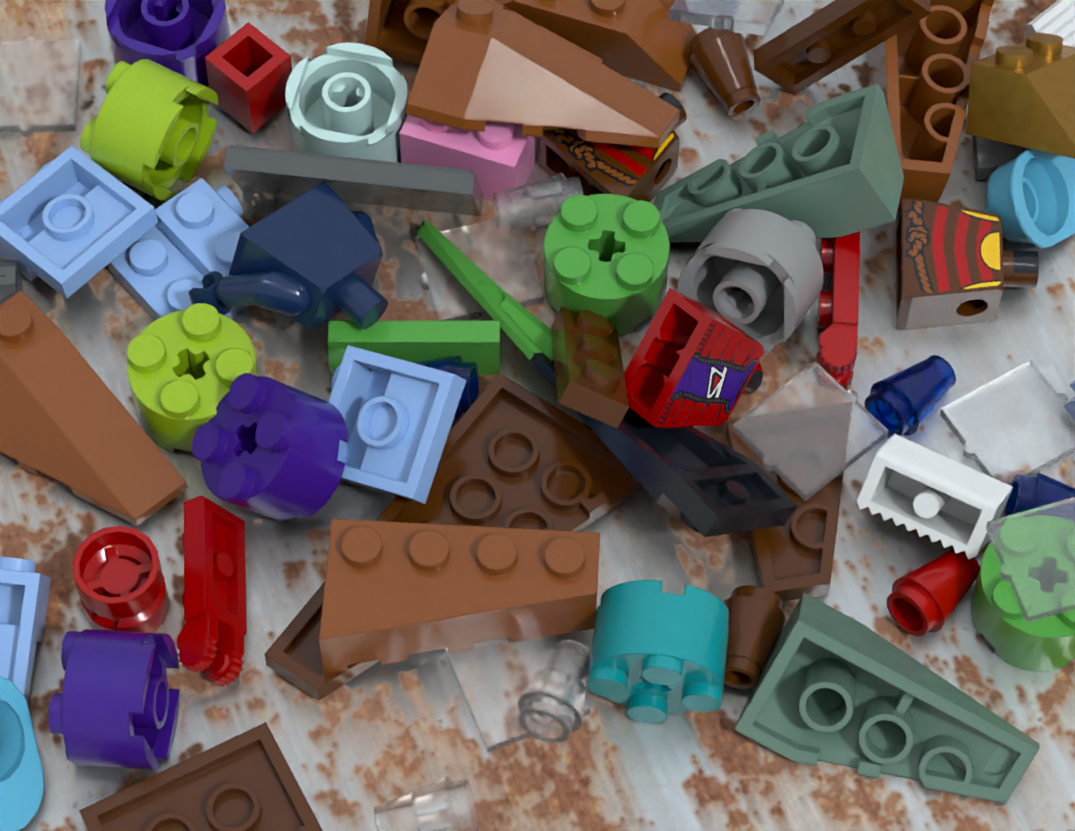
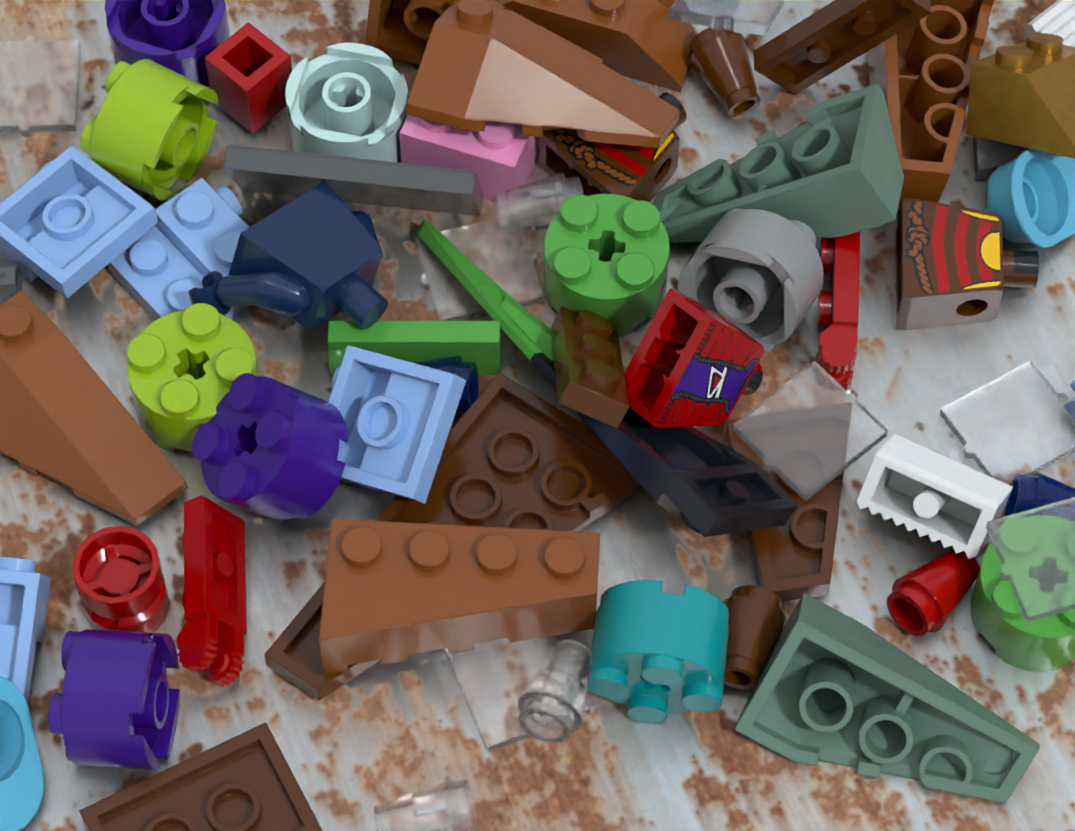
clear blue cone [864,355,956,438] -> none

